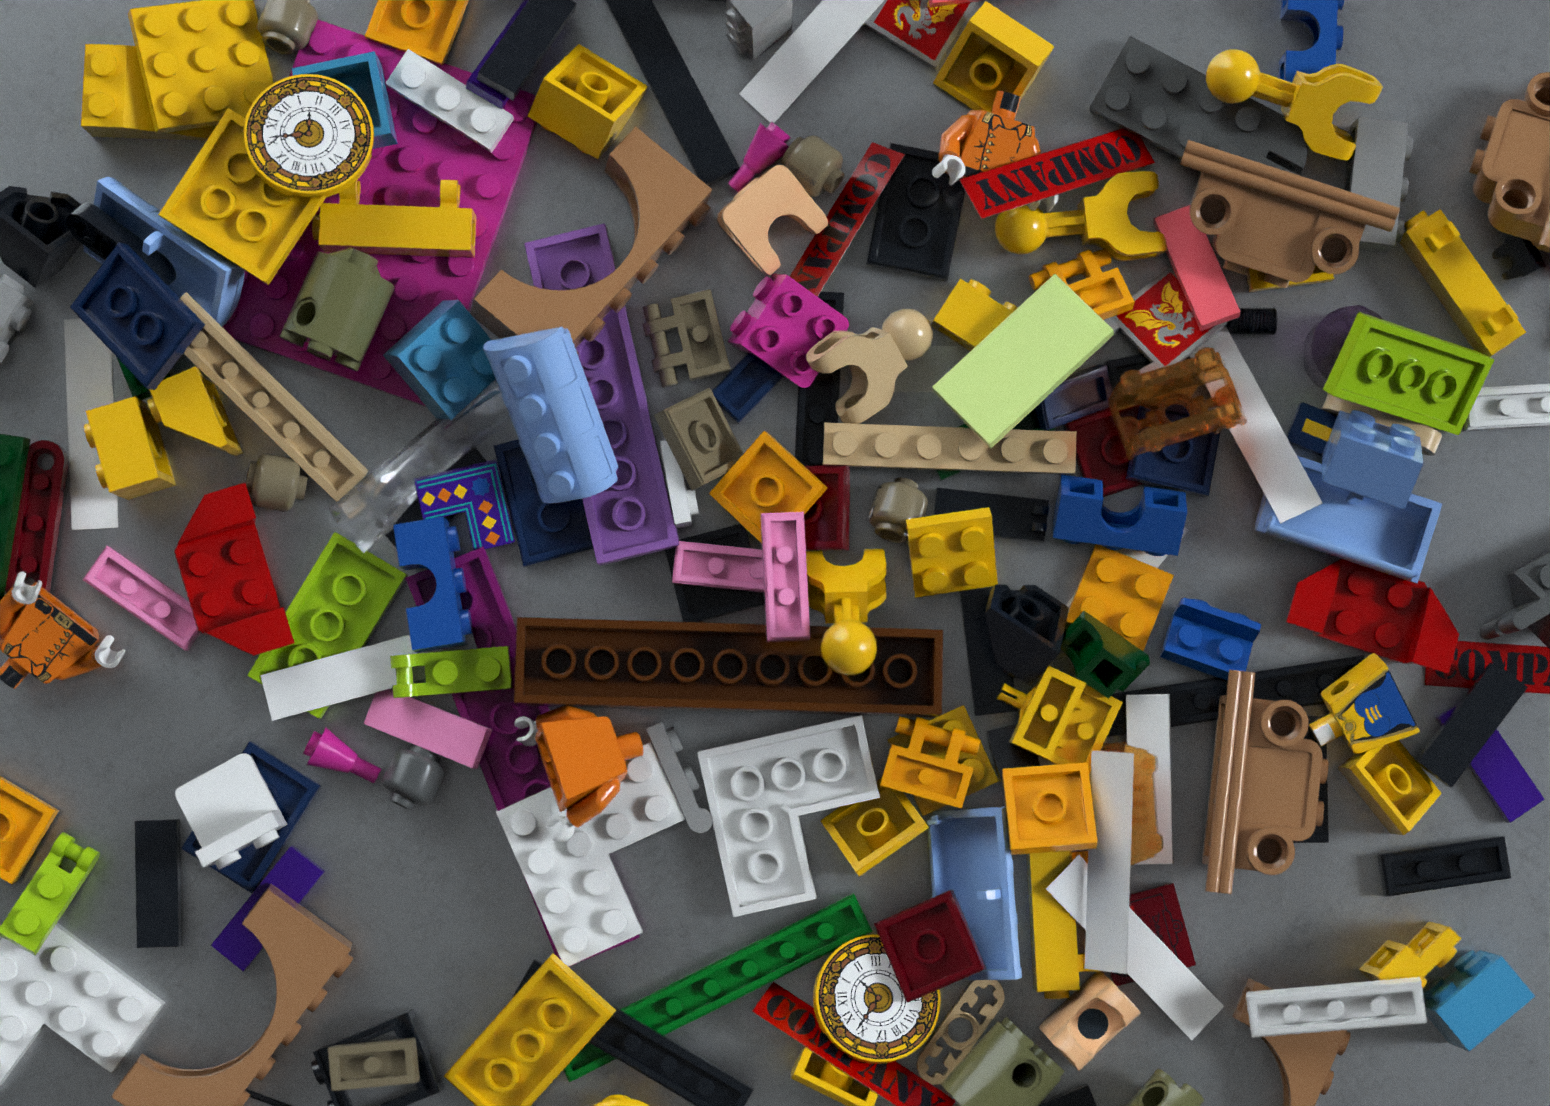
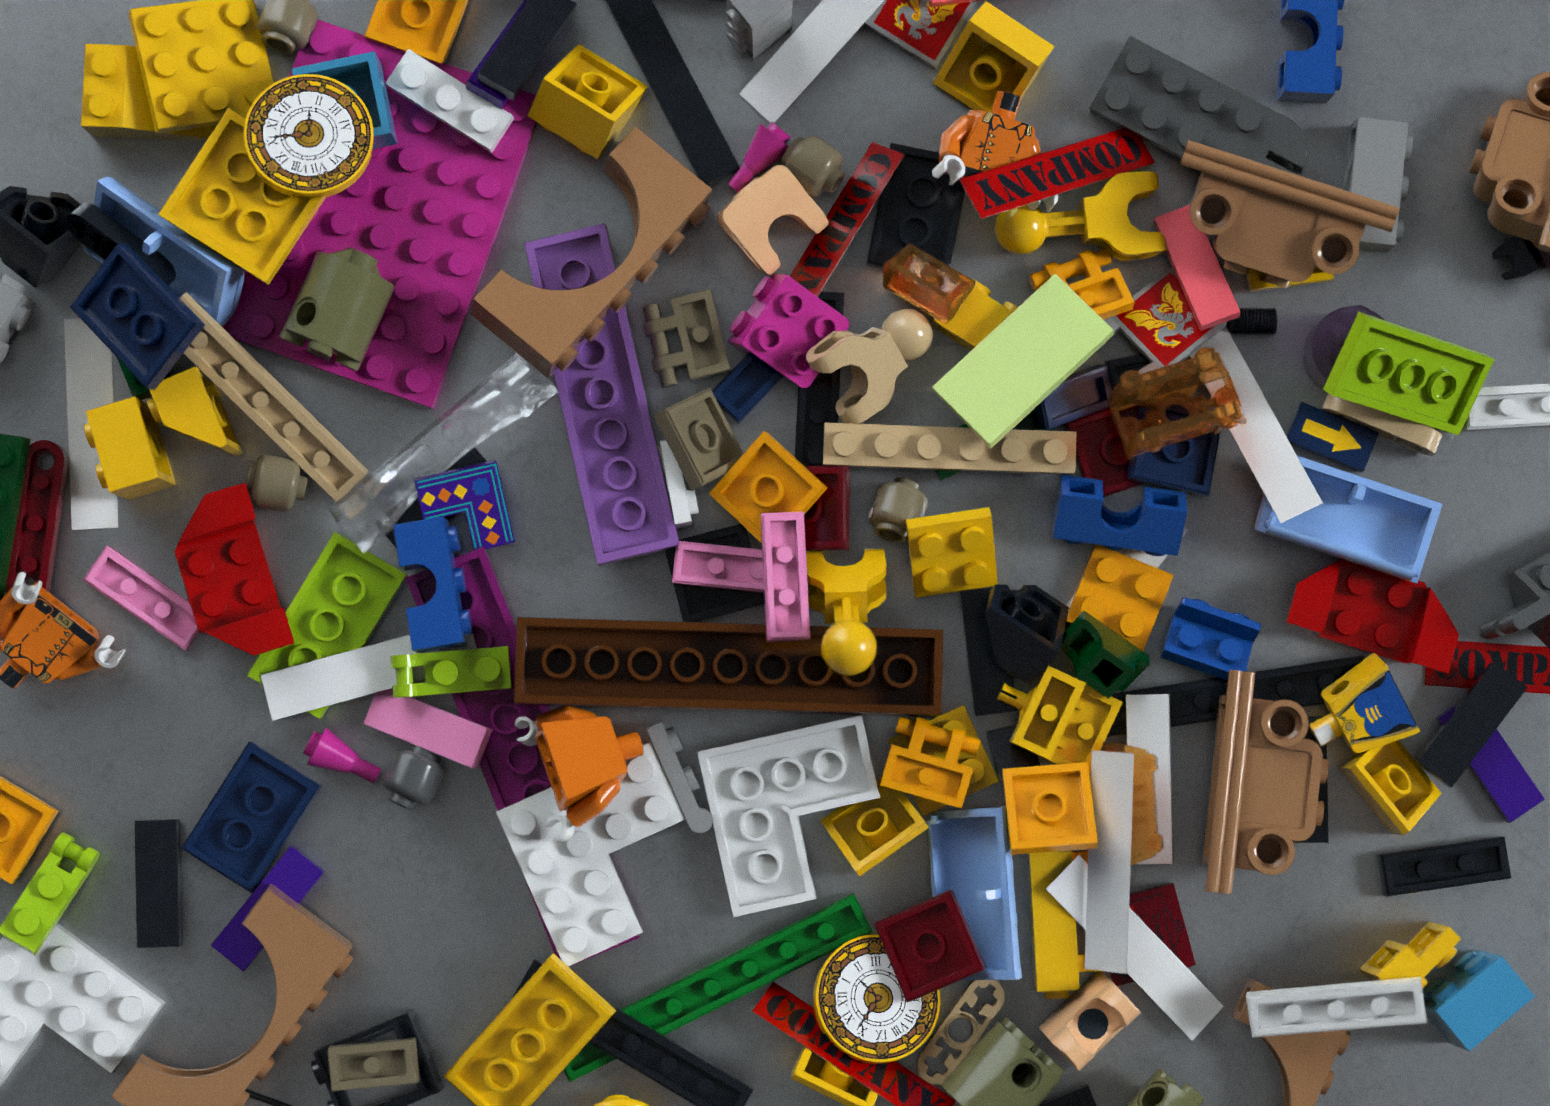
white bracket [175,753,288,870] -> none
yellow brick [312,180,477,258] -> none
dark azure brick [383,300,496,420] -> none
light blue container [483,326,619,503] -> none
dark blue tile [493,439,594,567] -> none
black hinge [933,488,1049,543] -> none
yellow piece [1206,49,1383,160] -> none
medium blue brick [1322,410,1423,510] -> none
yellow brick [1399,209,1526,357] -> none
none -> clear orange slope [883,244,975,324]

